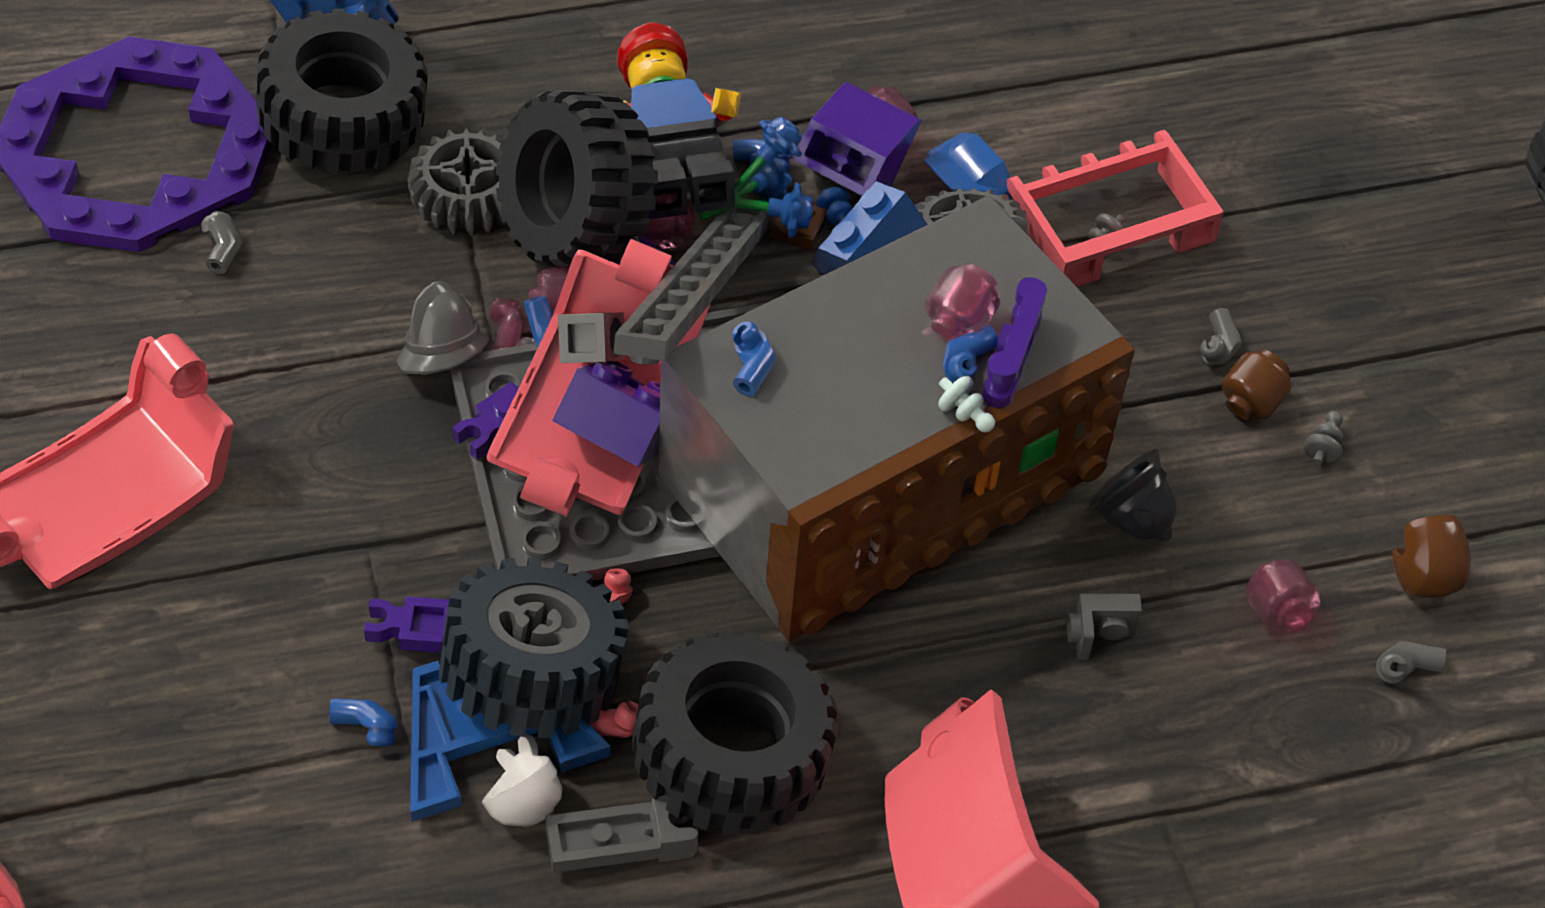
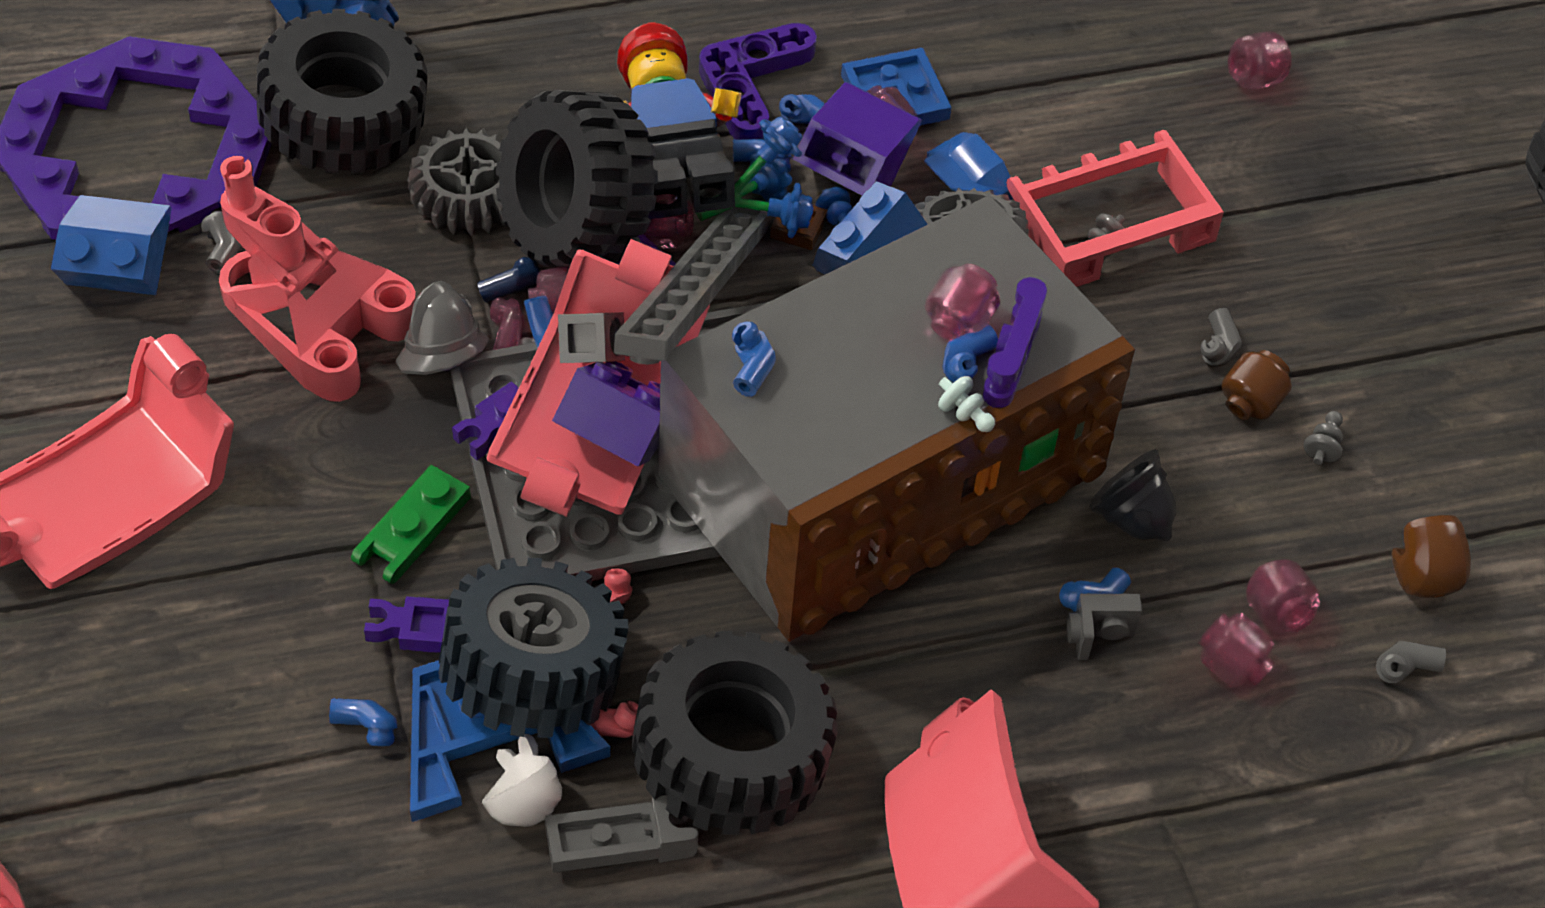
none -> blue slope [51,195,172,295]
none -> coral connector [219,156,416,402]
none -> green hinge [351,465,471,584]
none -> dark blue arm [477,257,542,303]
none -> dark purple beam [699,23,817,140]
none -> blue arm [779,94,825,124]
none -> blue plate [841,48,951,125]
none -> blue arm [1059,568,1131,611]
none -> clear pink head [1198,613,1275,687]
none -> clear pink head [1228,31,1292,90]

